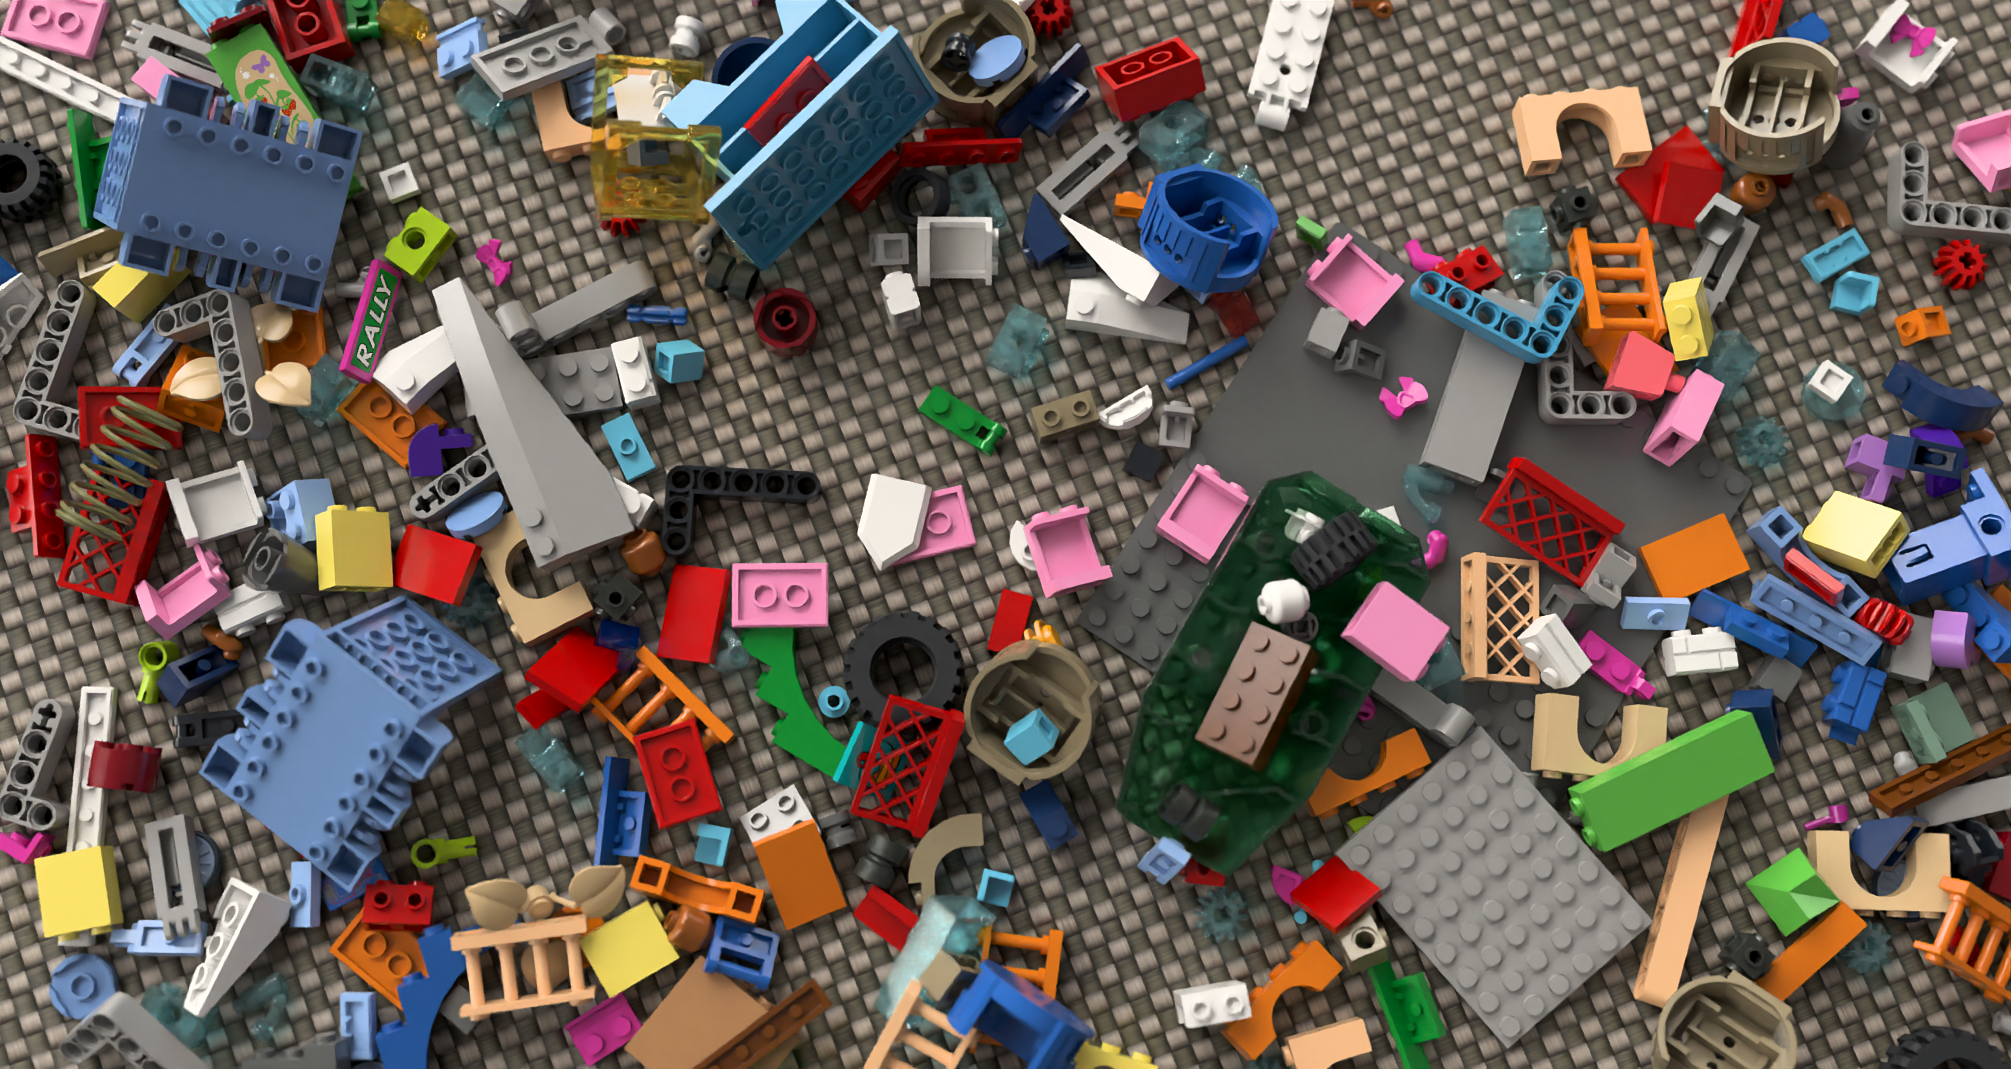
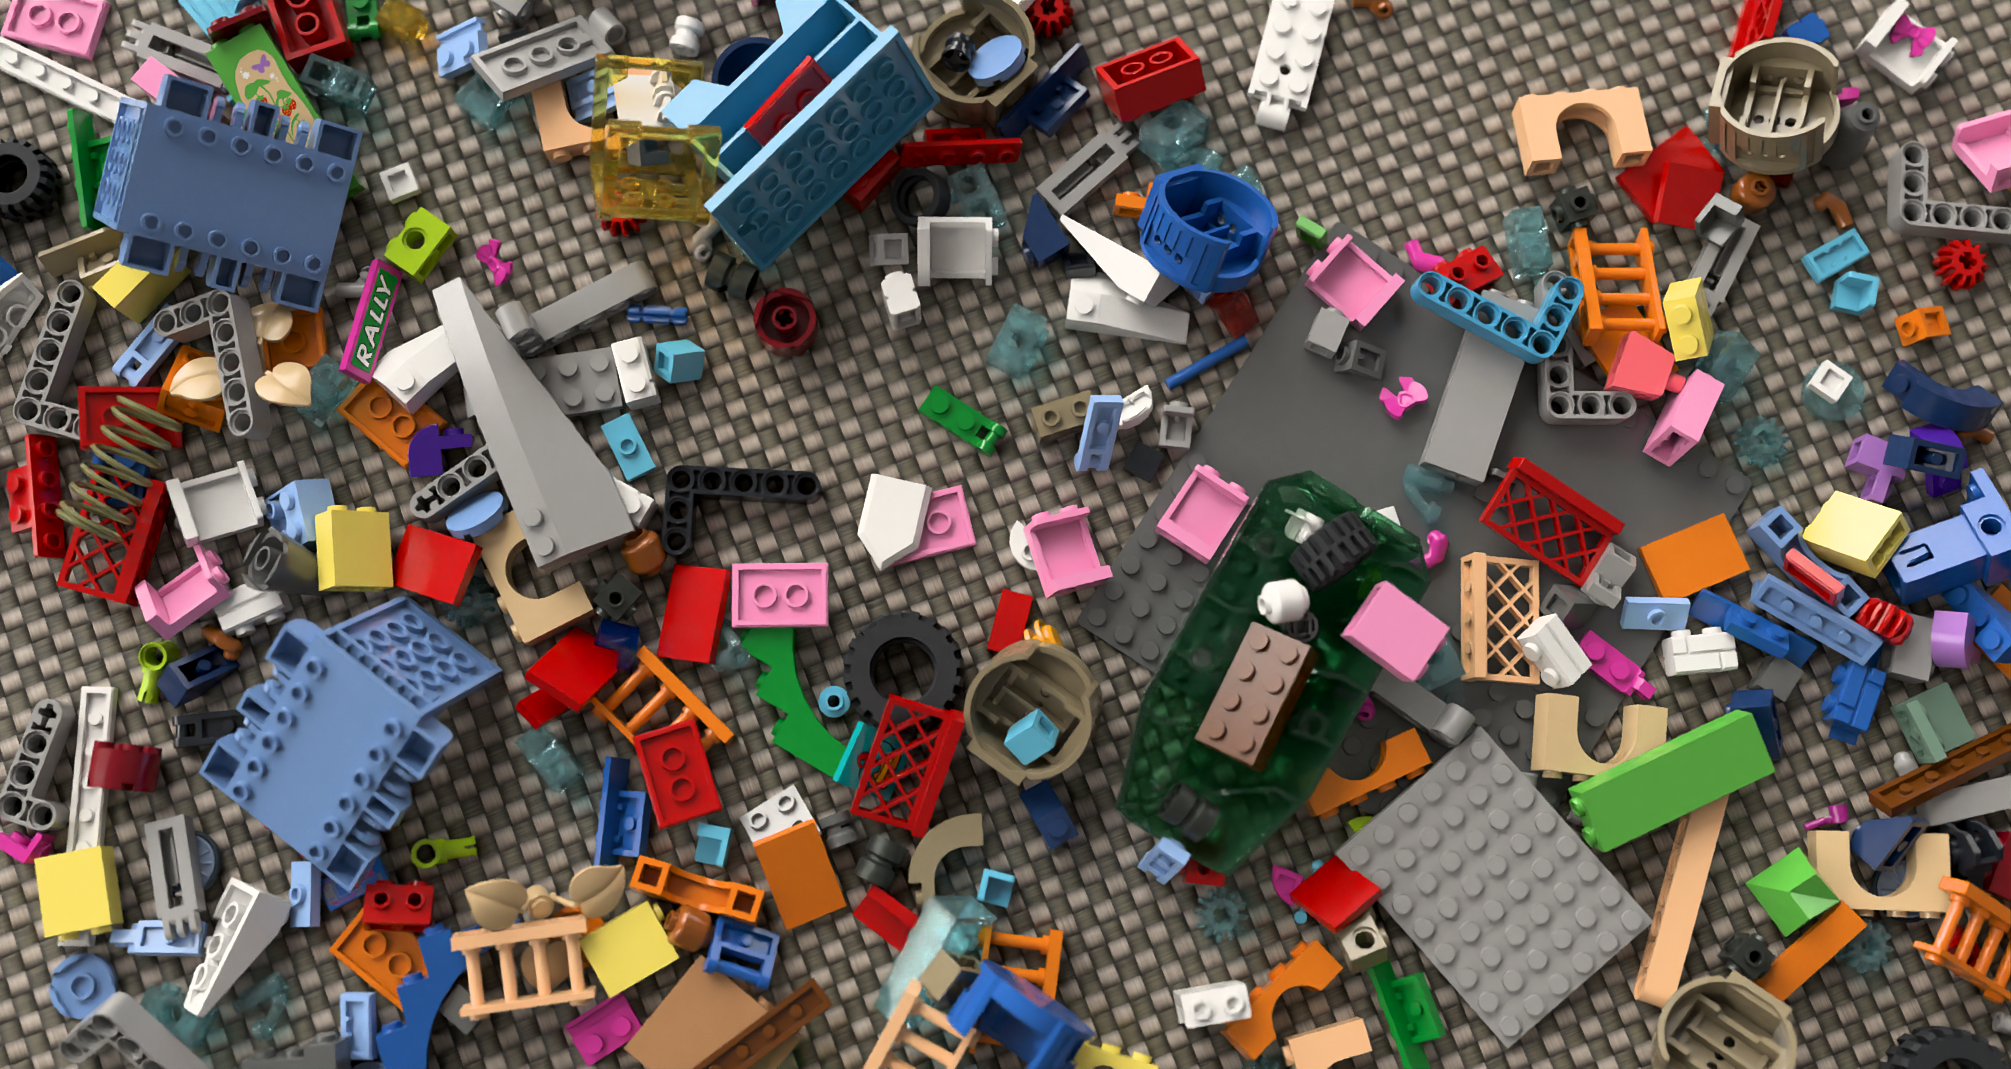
none -> light blue plate [1074,395,1124,471]

